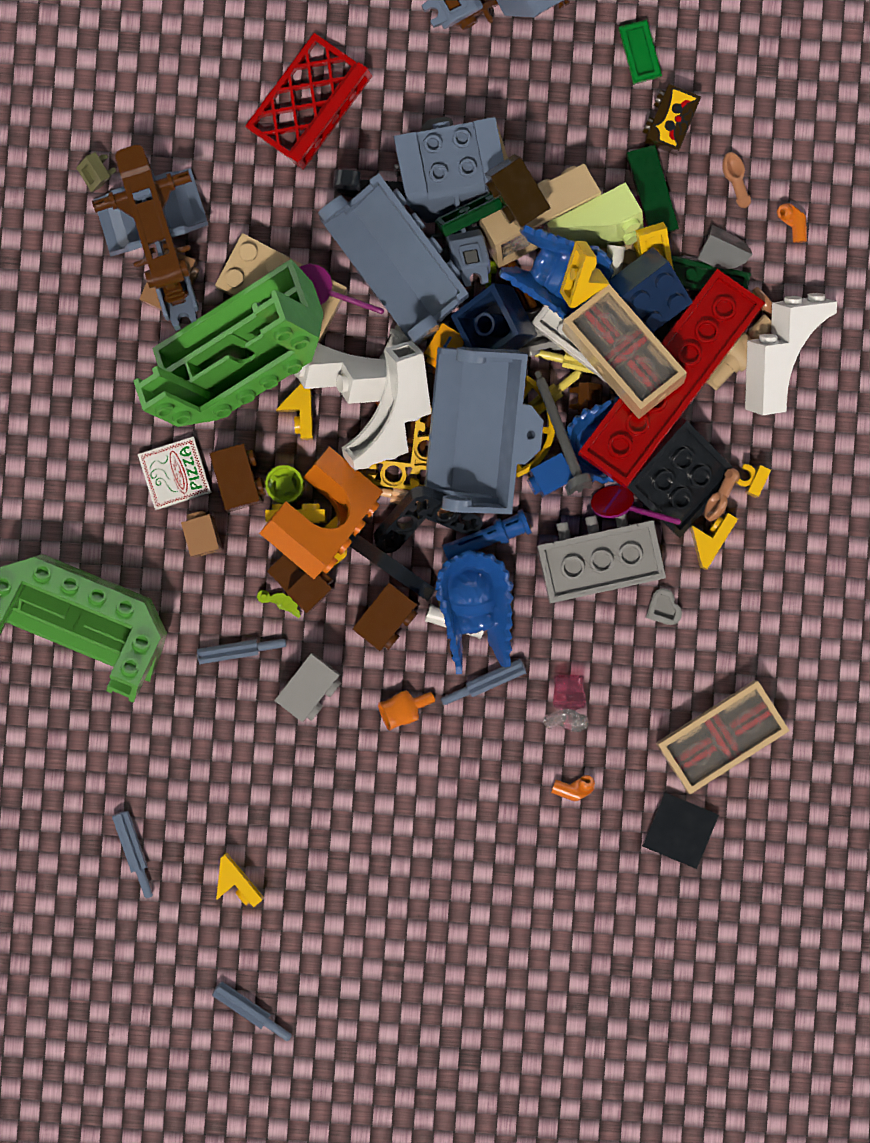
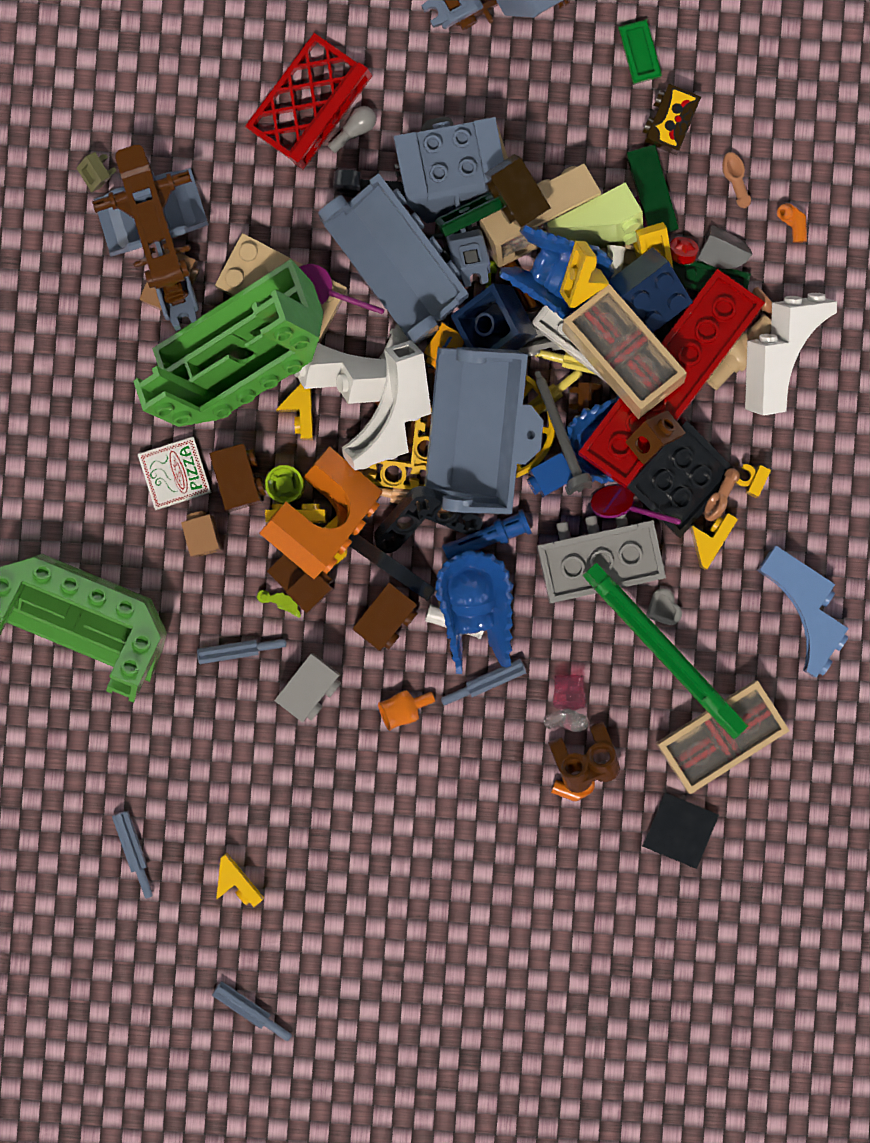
none -> light grey piece [328,106,377,153]
none -> reddish brown piece [548,721,620,793]
none -> green piece [582,563,749,740]
none -> reddish brown bracket [626,411,686,464]
none -> red tile [670,237,699,264]
none -> medium blue arch [757,546,849,678]

